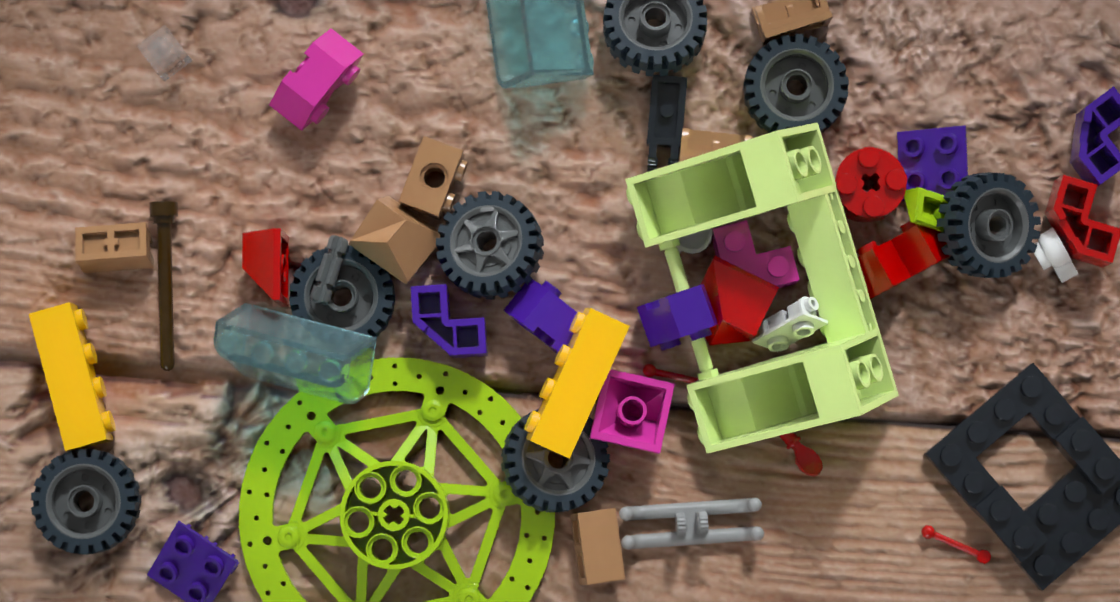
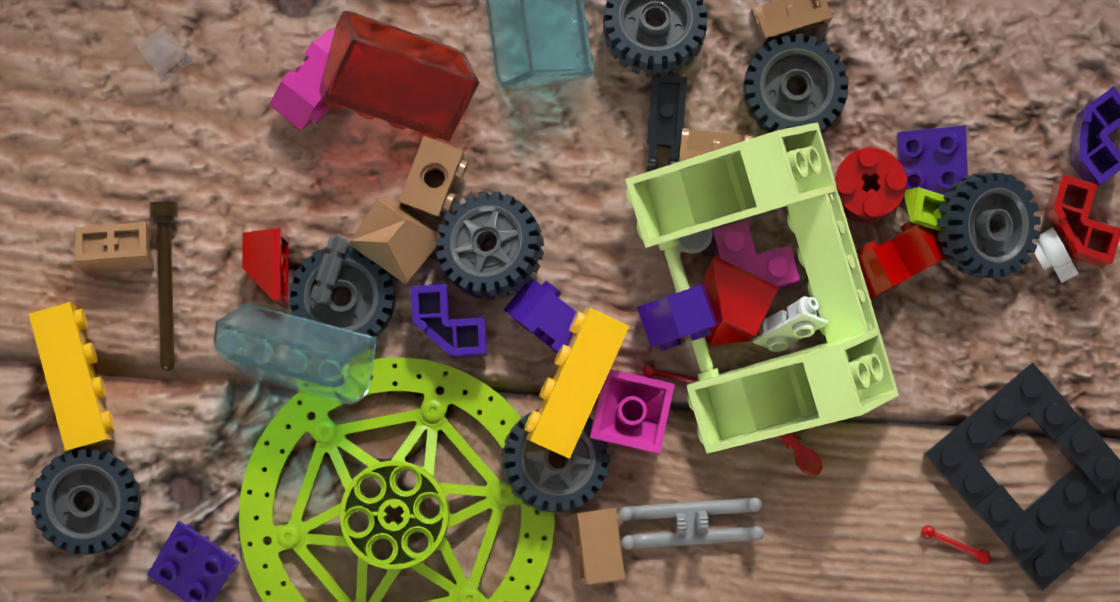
none -> clear red windscreen [319,11,480,141]

